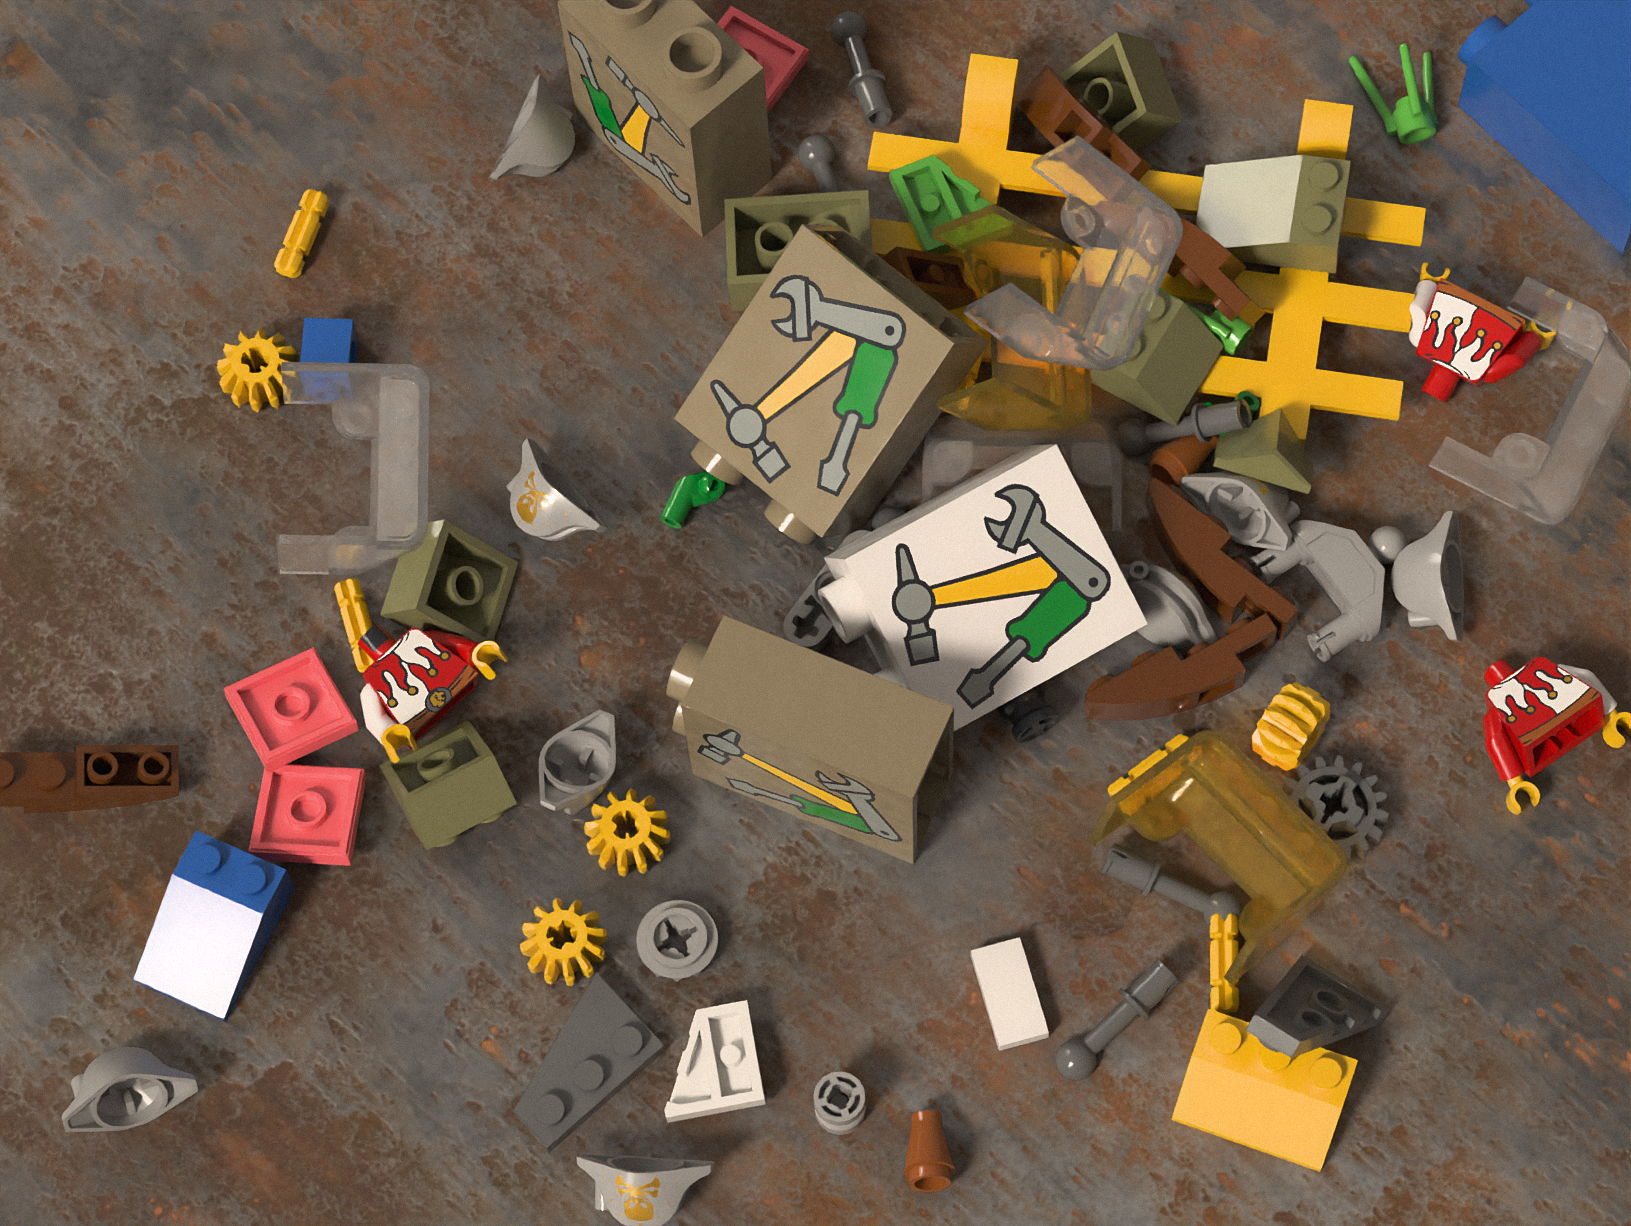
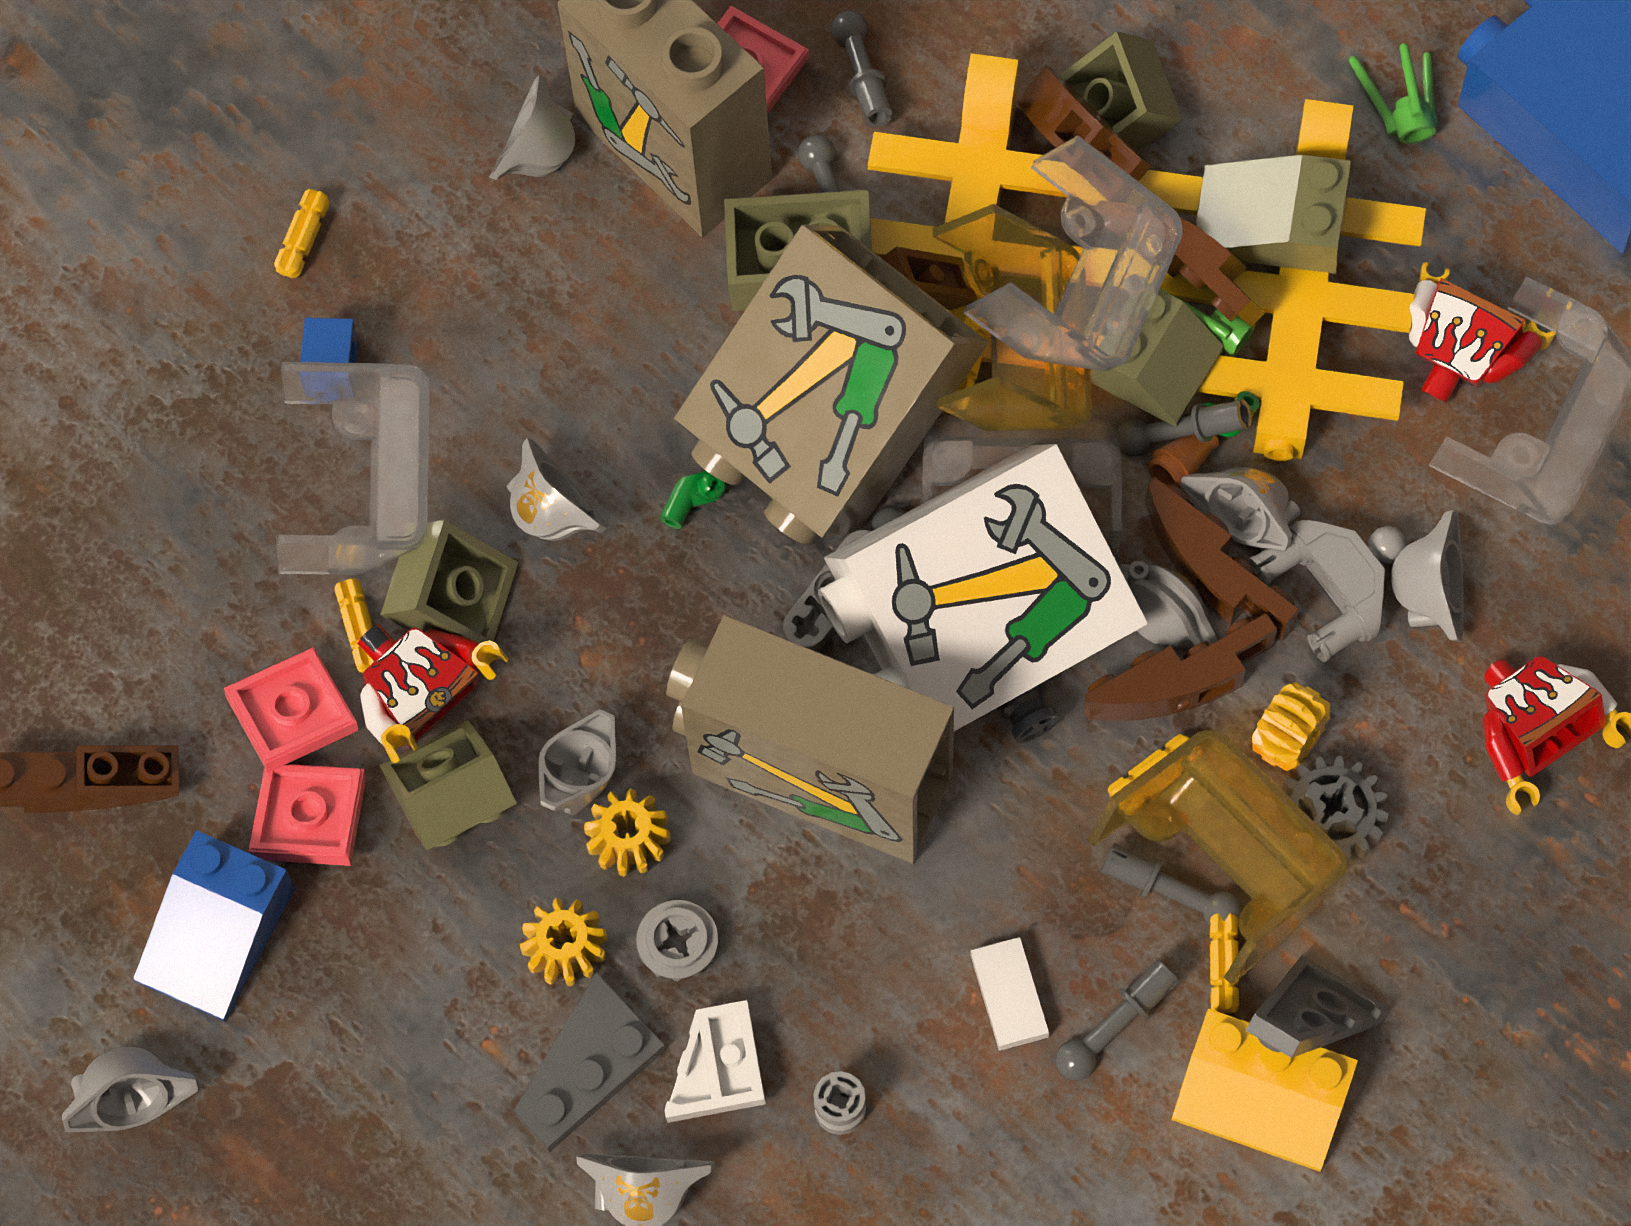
yellow gear [217,327,301,413] -> none
bright green wing [889,155,1013,254] -> none
dark orange cone [903,1110,956,1192] -> none
olive slope [1213,408,1313,494] -> none

